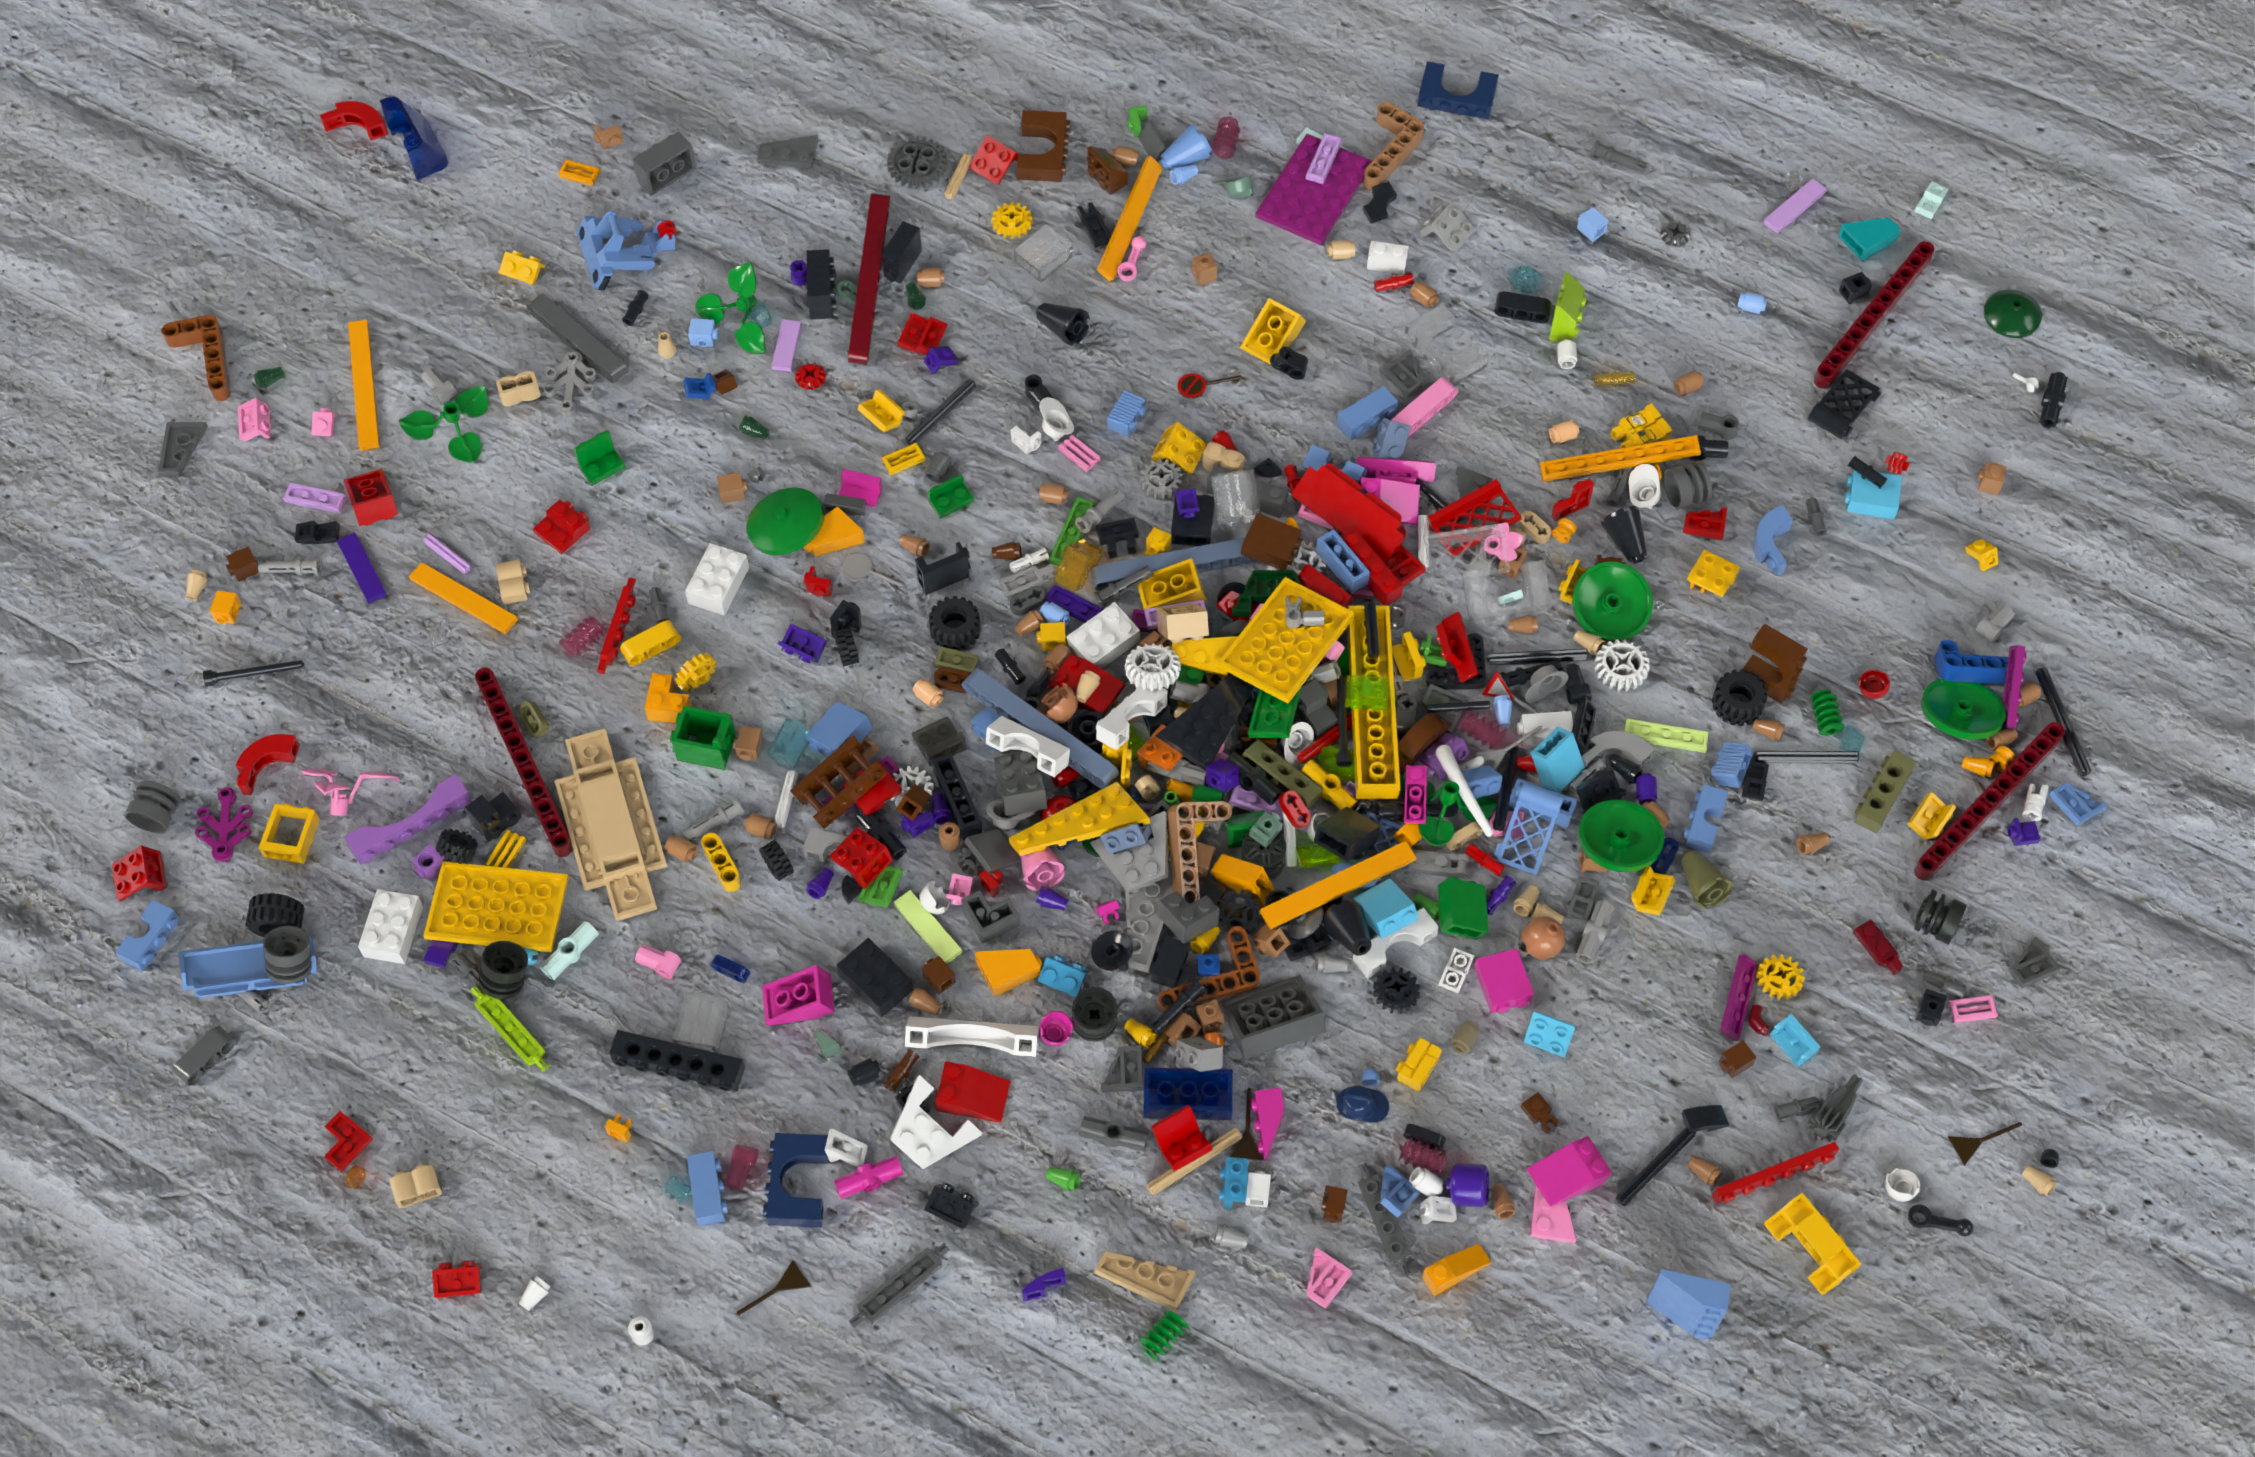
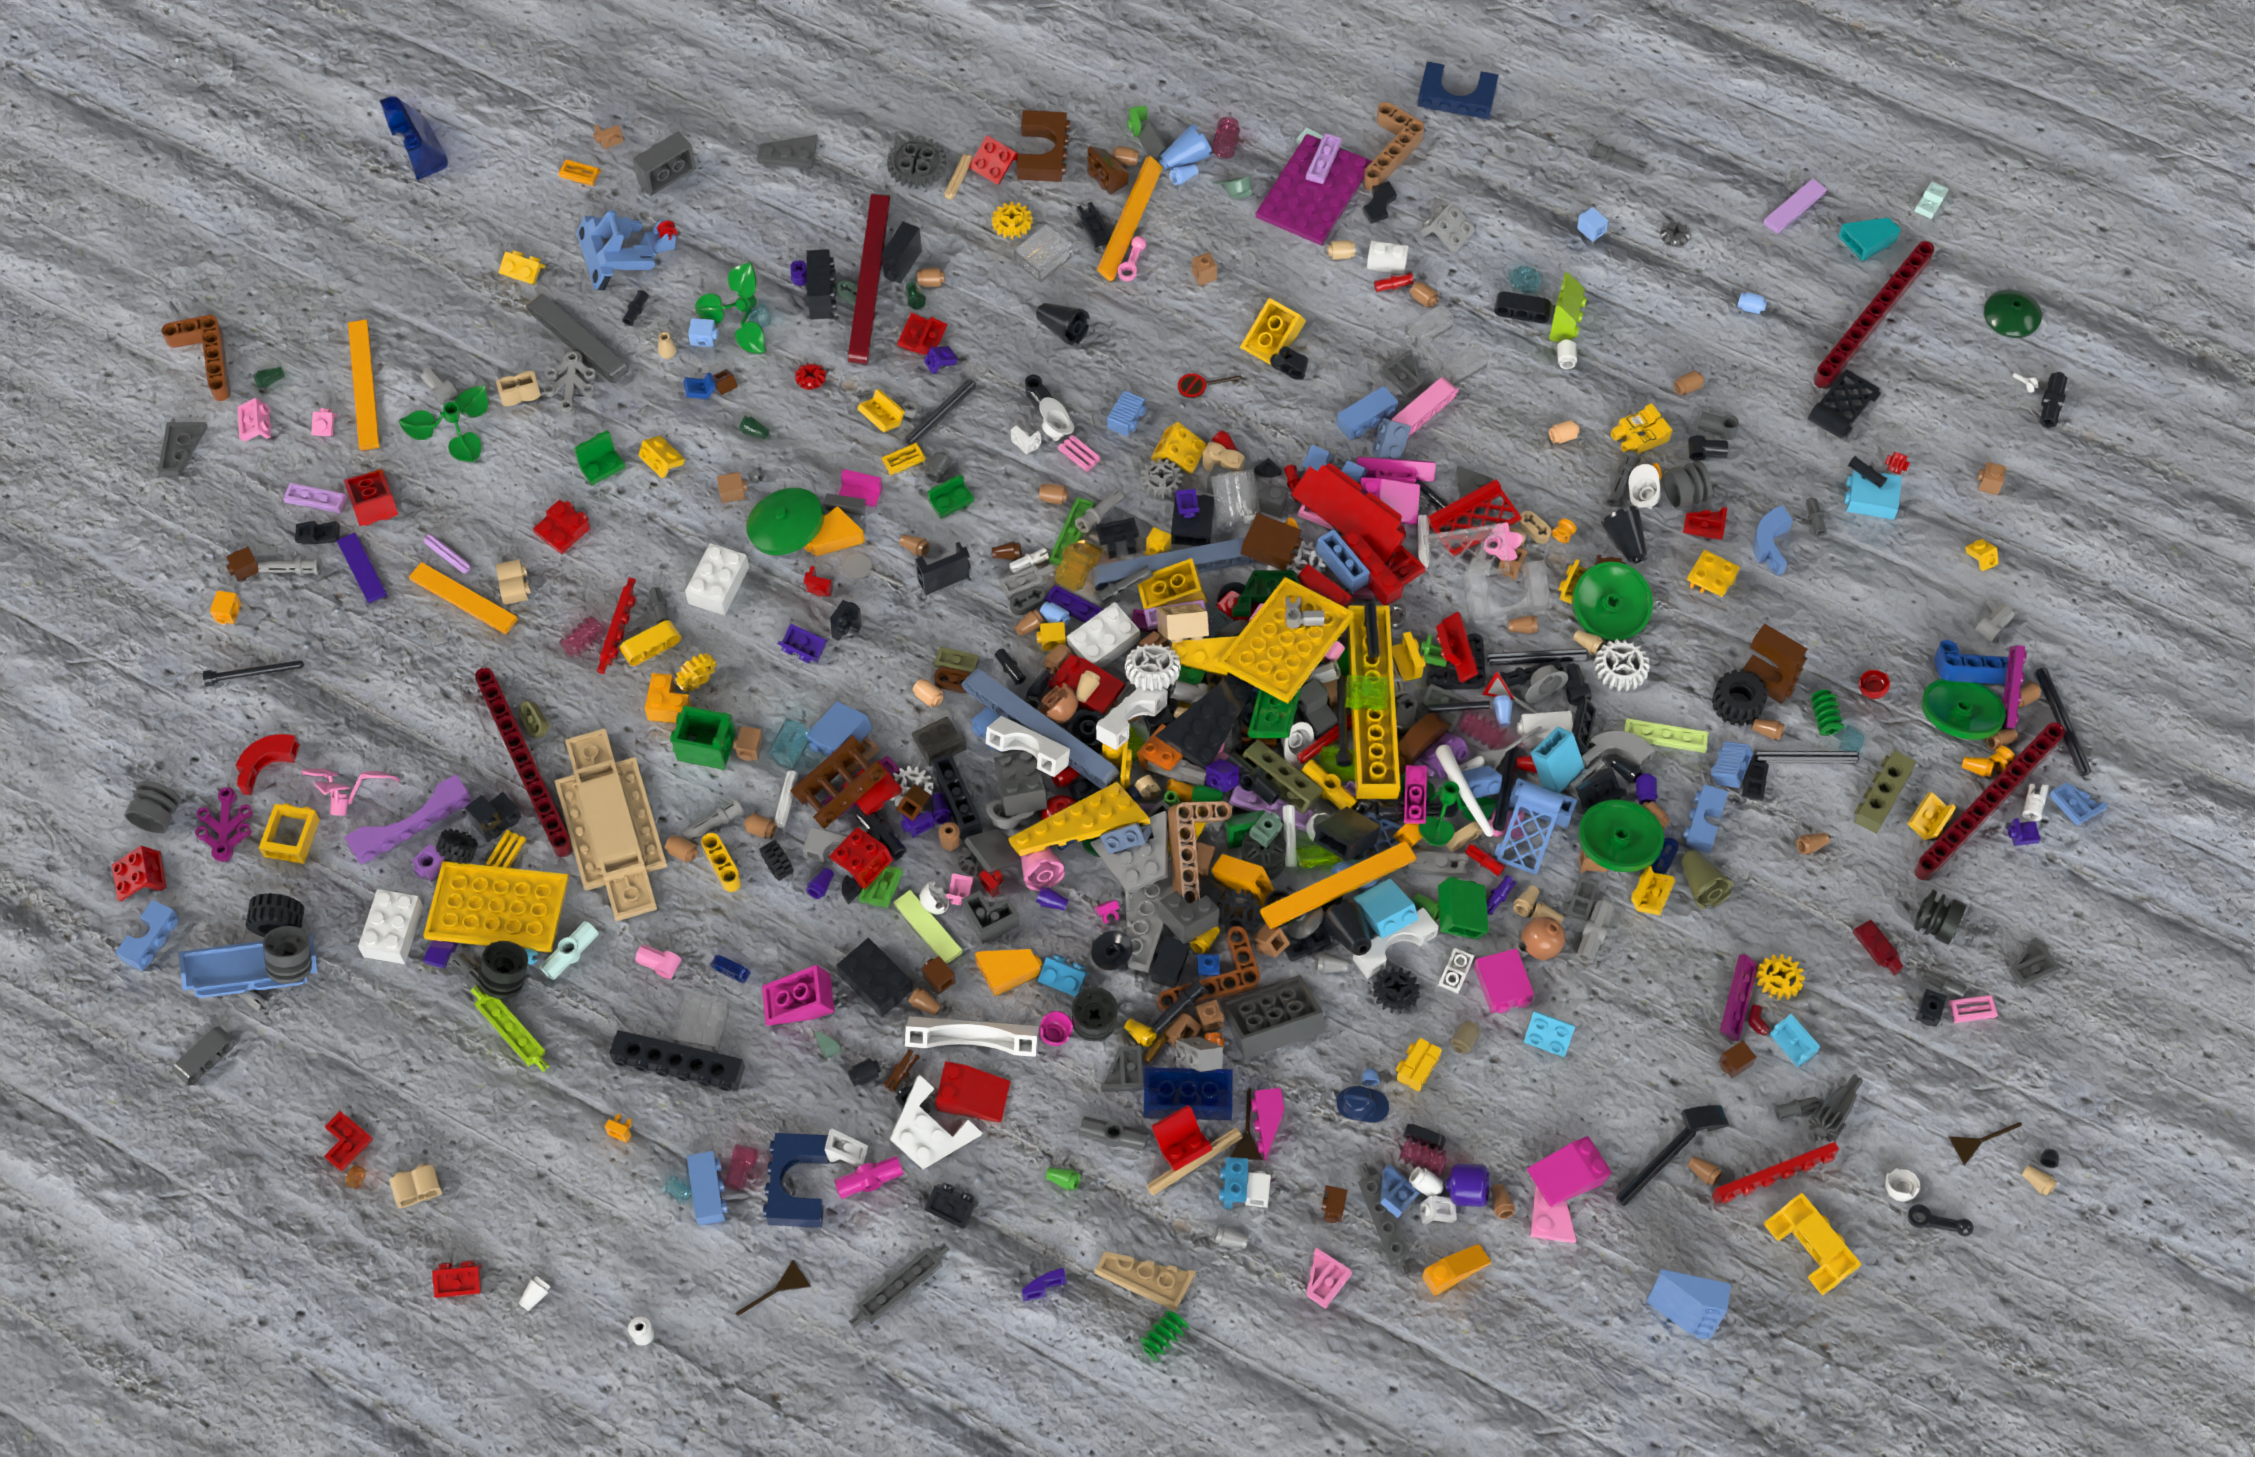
tan cone [185,570,208,601] -> none
red arch [320,101,388,141] -> none
lavender tile [772,319,802,372] -> none
black tyre [834,627,859,667] -> none
black tyre [929,596,981,651] -> none
red beam [1278,790,1311,828] -> none
light aqua tile [1498,590,1523,605] -> none
reddish brown plate [1520,1092,1559,1133] -> none
light orange tile [1540,435,1701,482] -> none
red plate [1551,478,1594,521] -> none
clear yellow pin [1594,371,1635,387] -> none
black brick [1839,272,1872,304] -> none
none -> yellow bracket [638,435,685,478]

